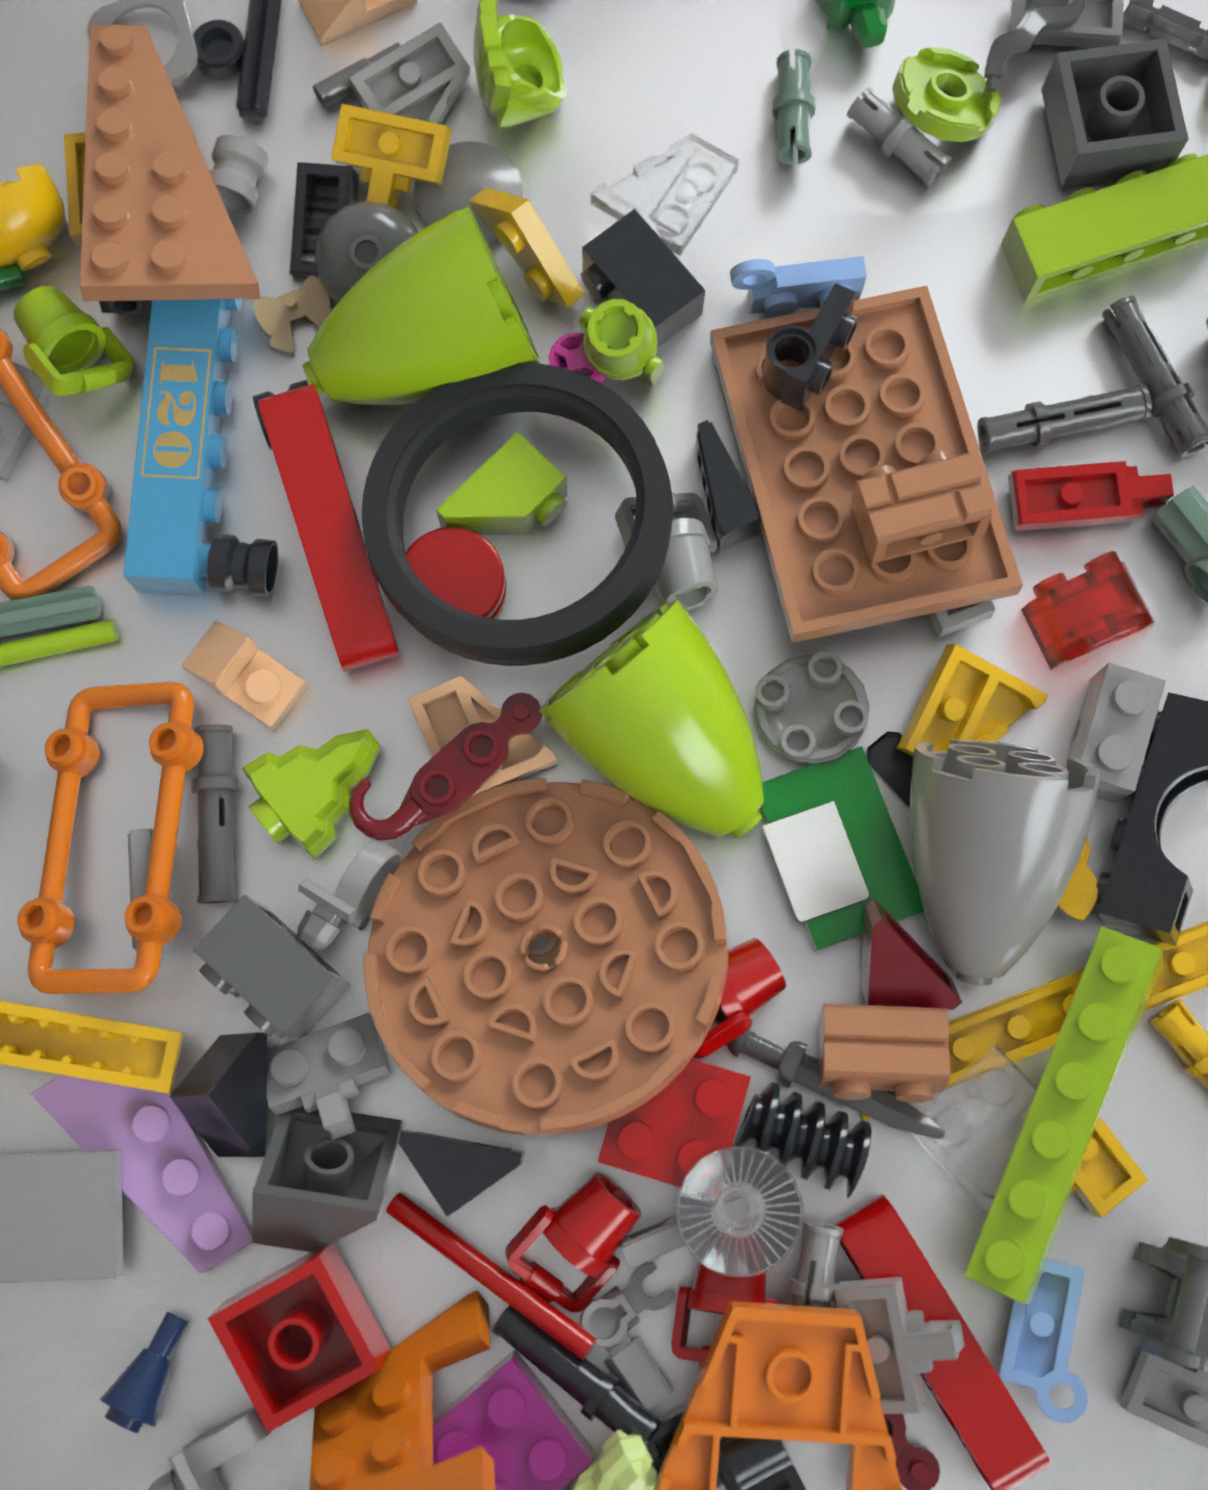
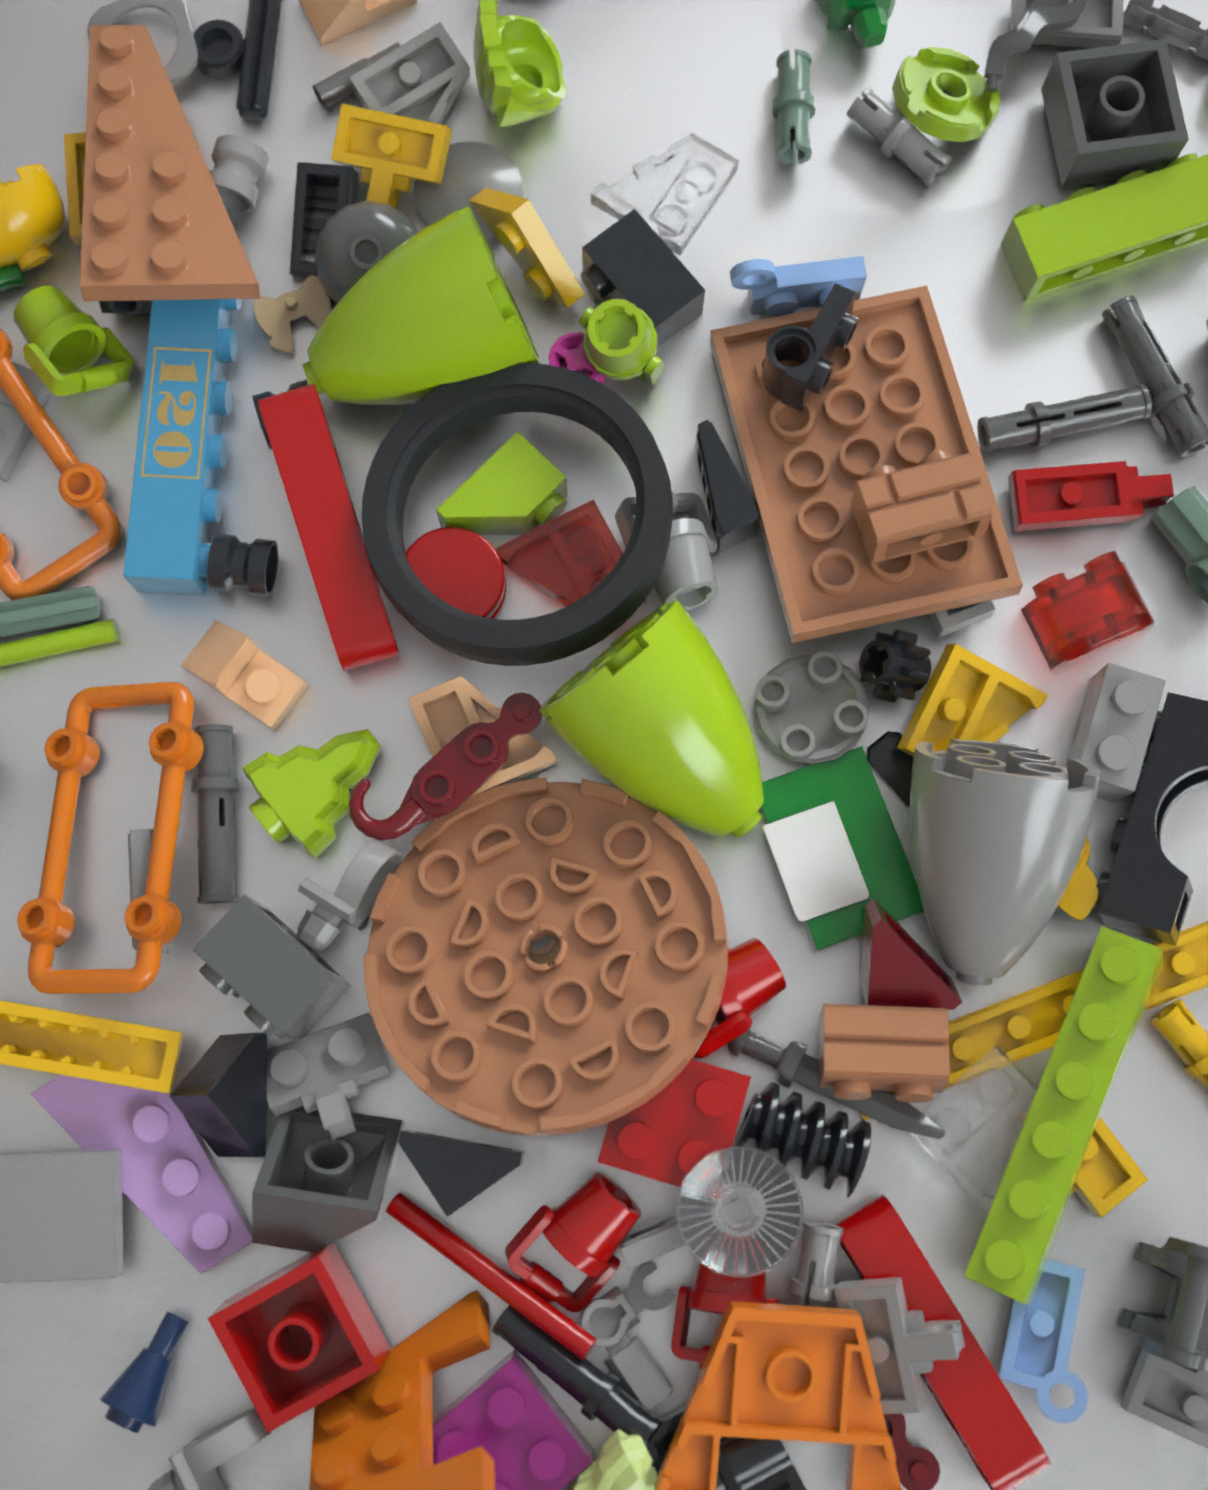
none -> clear red wing [496,499,647,607]
none -> black gear [859,629,931,703]

